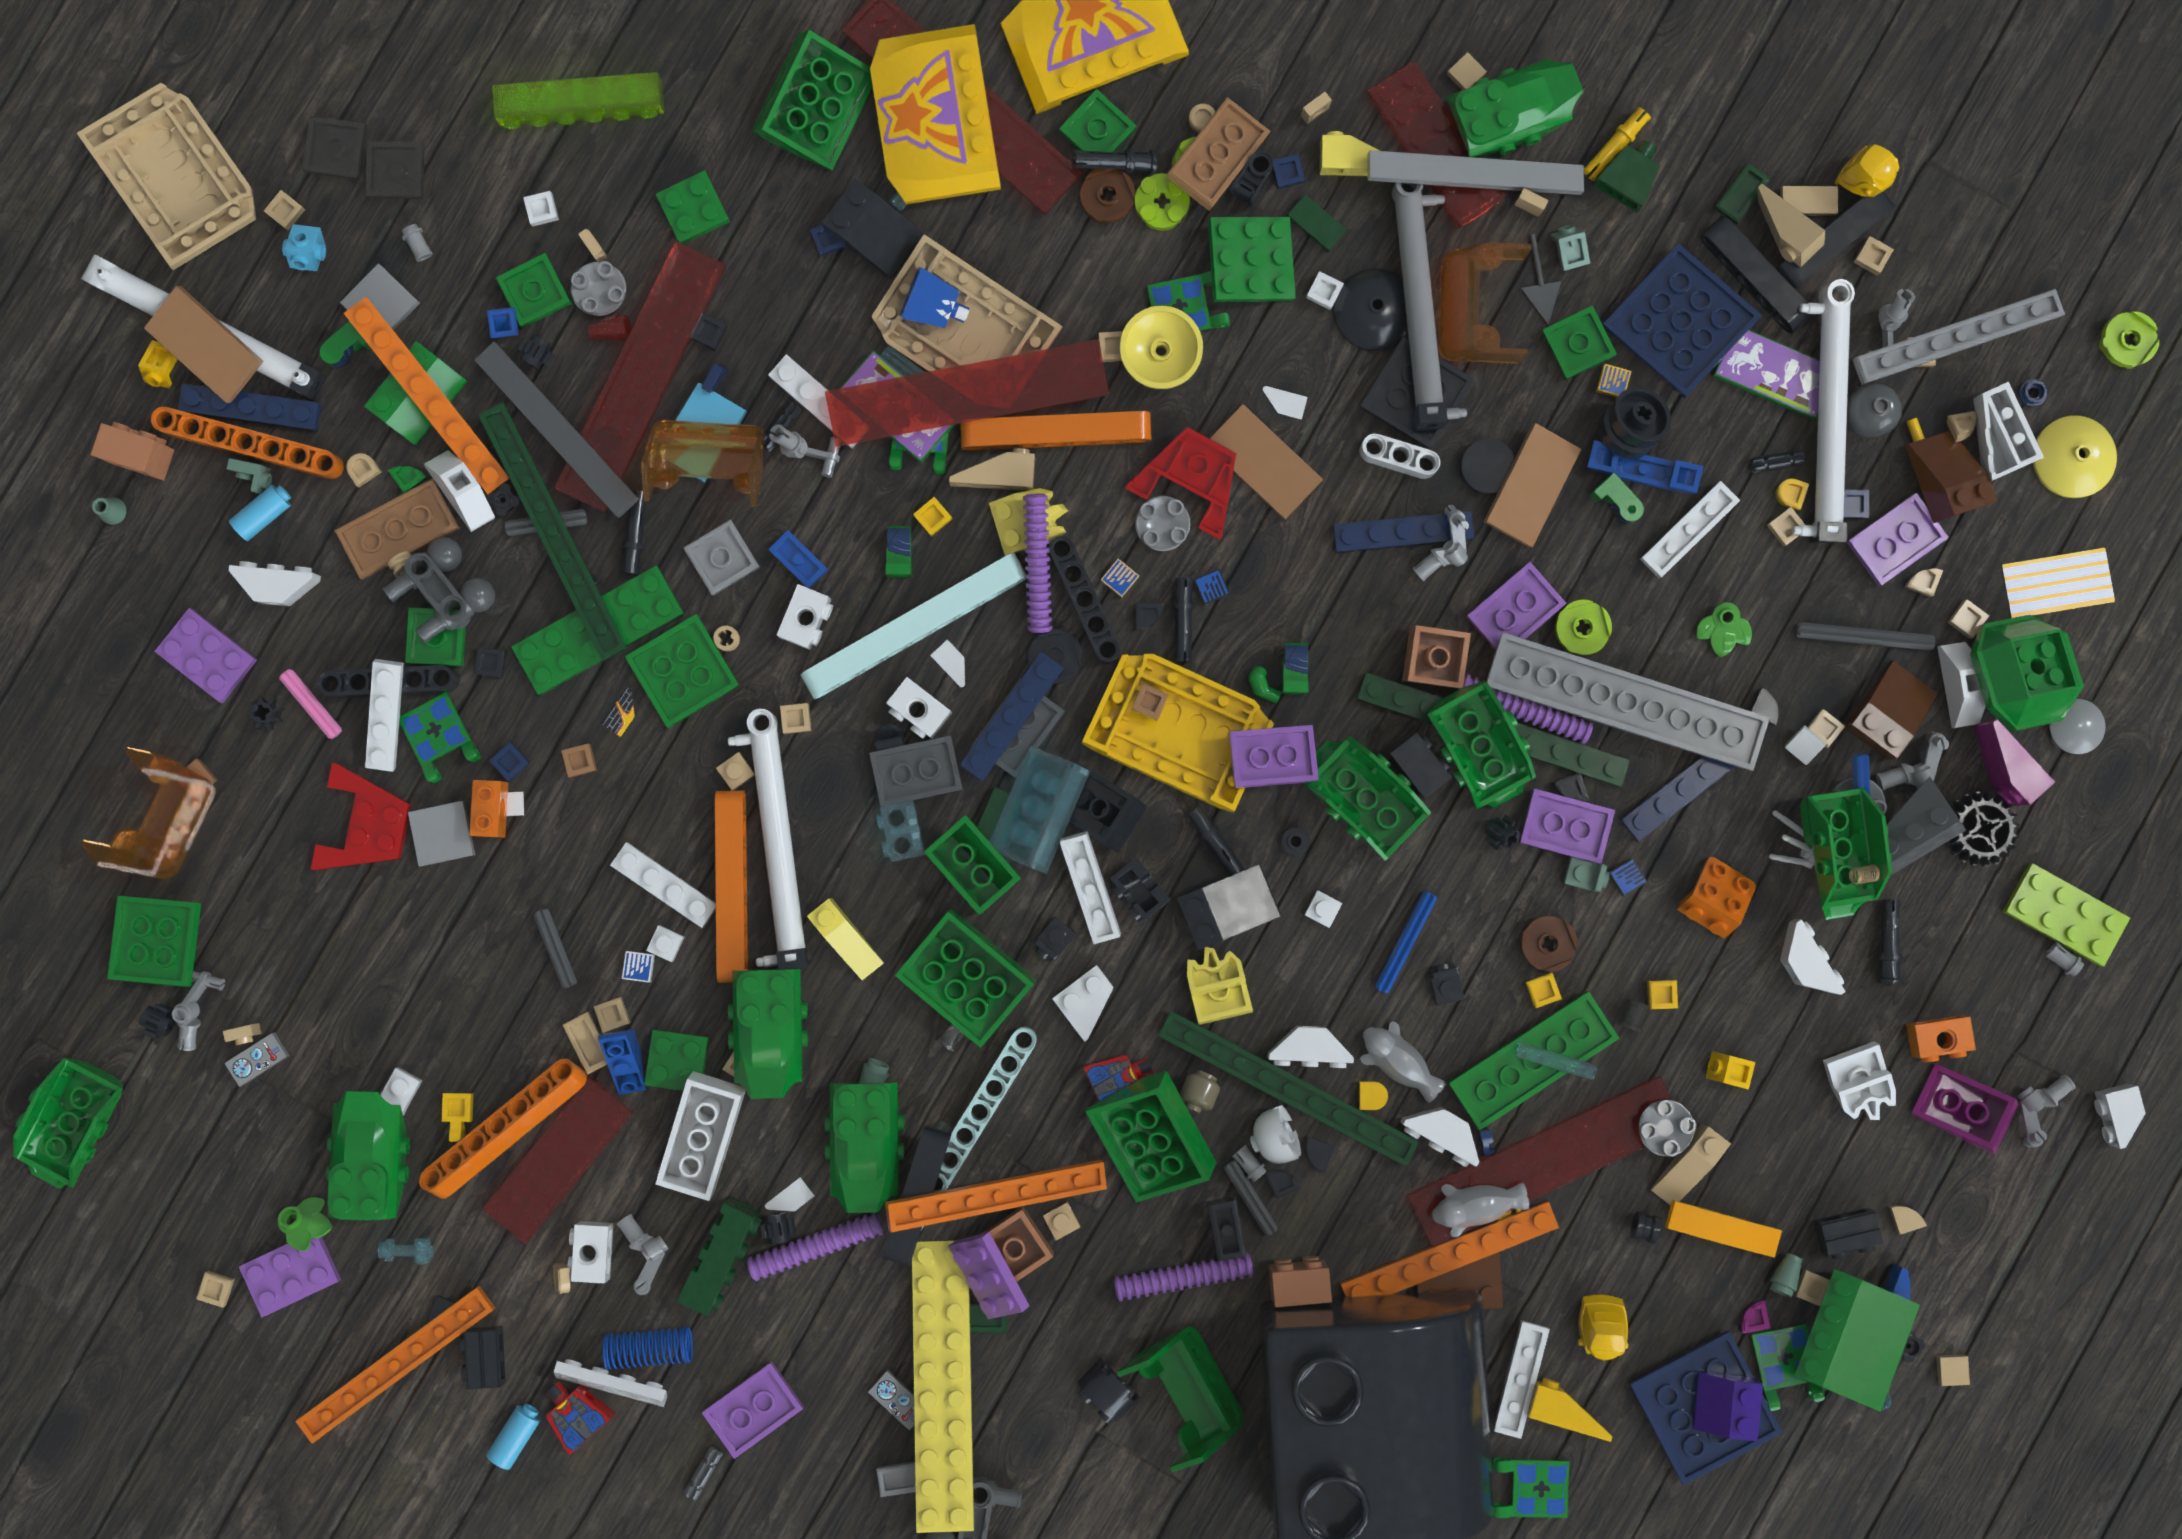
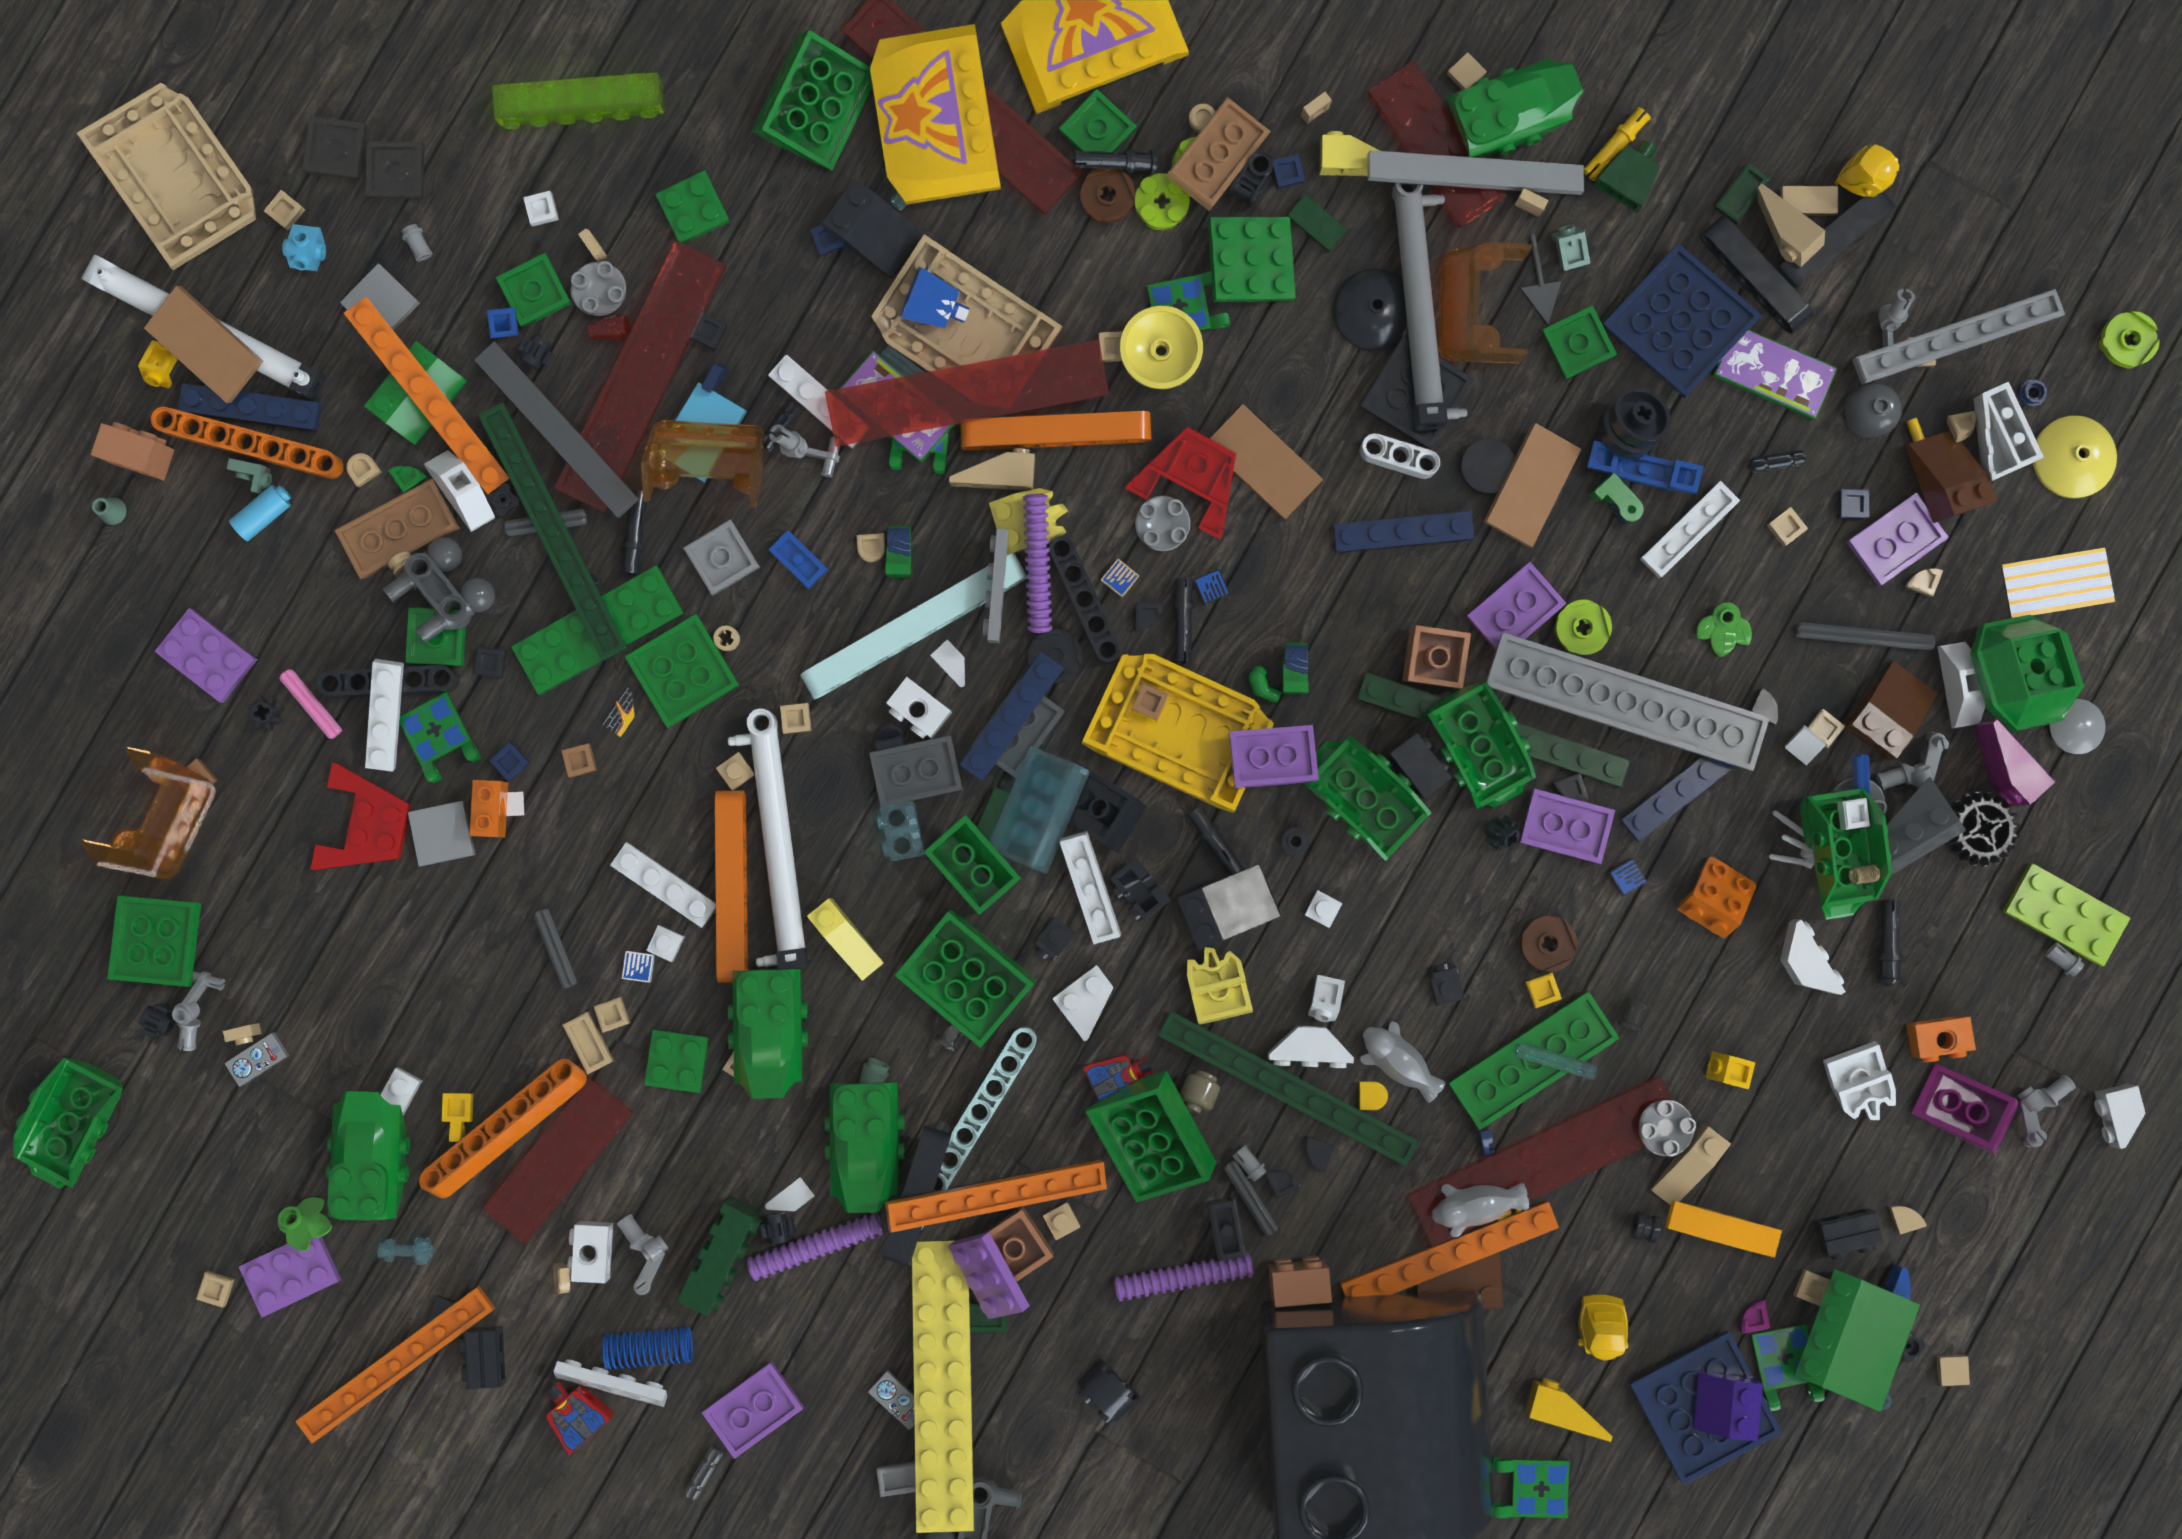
white slope [229,561,321,606] -> none
green leg [320,321,371,368] -> none
medium azure brick [486,1404,541,1470] -> none
blue slope [598,1029,646,1095] -> none
white brick [655,1071,746,1201] -> none
white brick [777,584,833,650] -> none
yellow plate [913,497,952,537] -> none
green windscreen [1117,1327,1244,1472] -> none
white cylinder [1250,1105,1301,1164] -> none
white sticker [1263,386,1308,420] -> none
white plate [1306,271,1344,310] -> none
blue axle [1375,891,1437,994] -> none
white slope [1400,1107,1479,1167] -> none
light grey pin [1413,505,1469,581] -> none
medium lavender piece [1458,674,1593,744] -> none
white plate [1492,1320,1550,1439] -> none
sand green bracket [1563,857,1609,892] -> none
tile [1596,364,1631,398] -> none
yellow tile [1647,980,1678,1009] -> none
sand green cone [1770,1253,1802,1298] -> none
yellow tile [1776,479,1809,511] -> none
white piece [1792,279,1855,544] -> none
tan tile [1853,236,1894,275] -> none
tan tile [1947,599,1989,639] -> none
none -> tan tile [856,533,886,563]
none -> light grey plate [983,528,1009,644]
none -> white bracket [1308,975,1345,1022]
none -> white tile [1837,798,1870,830]

